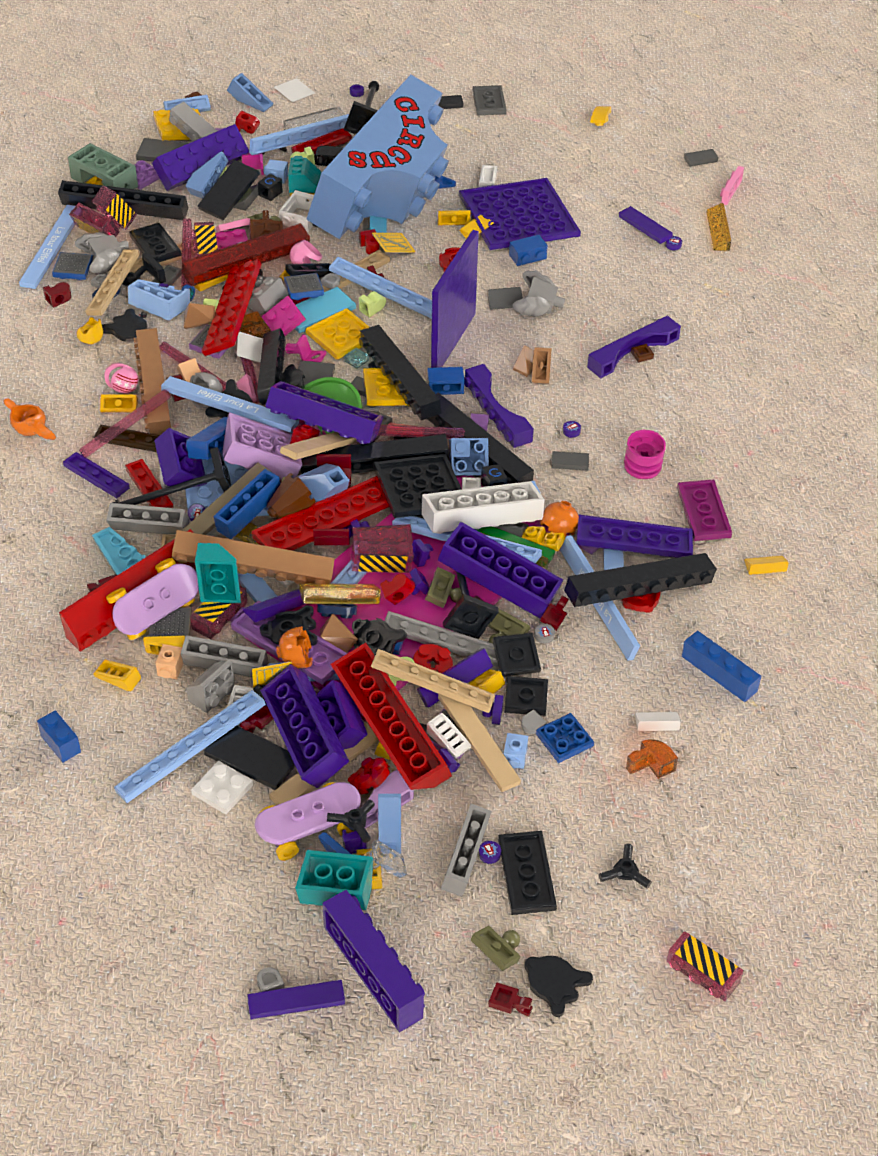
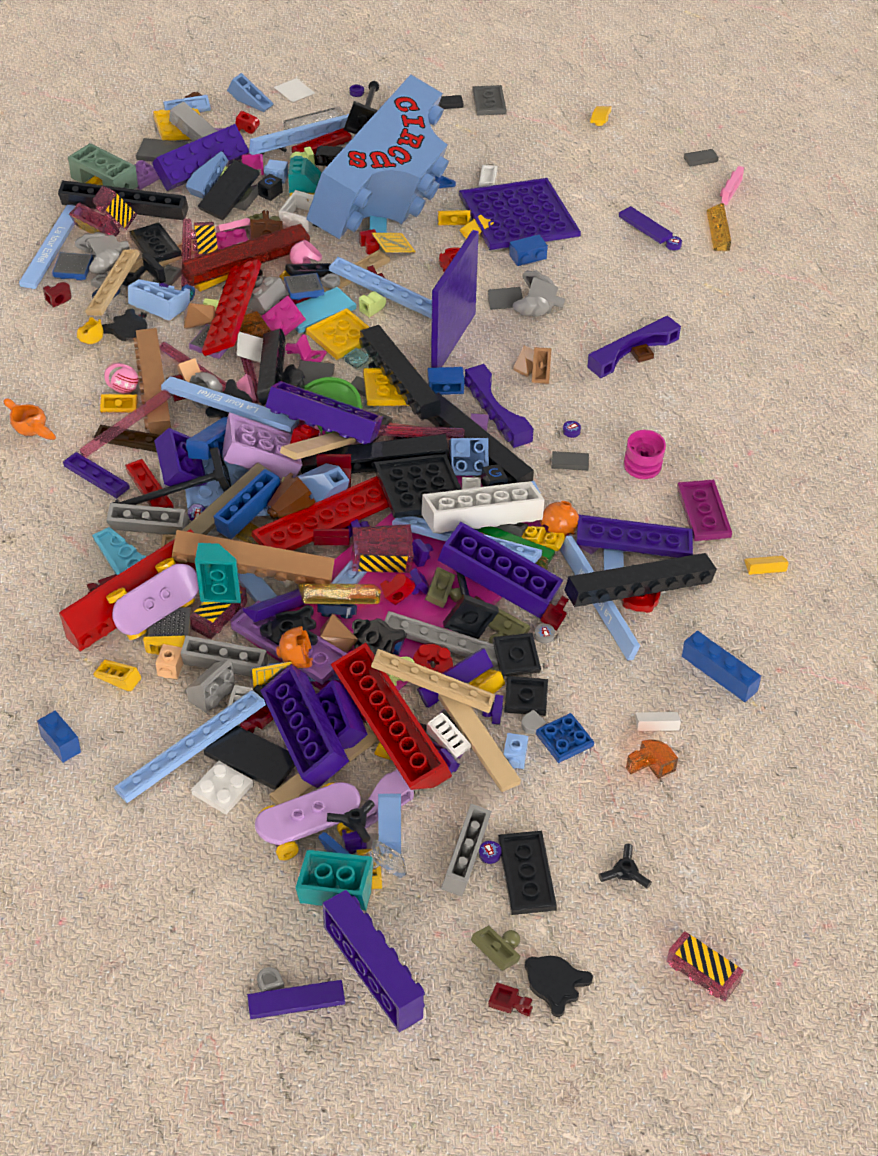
red plate [348,757,390,795] -> none

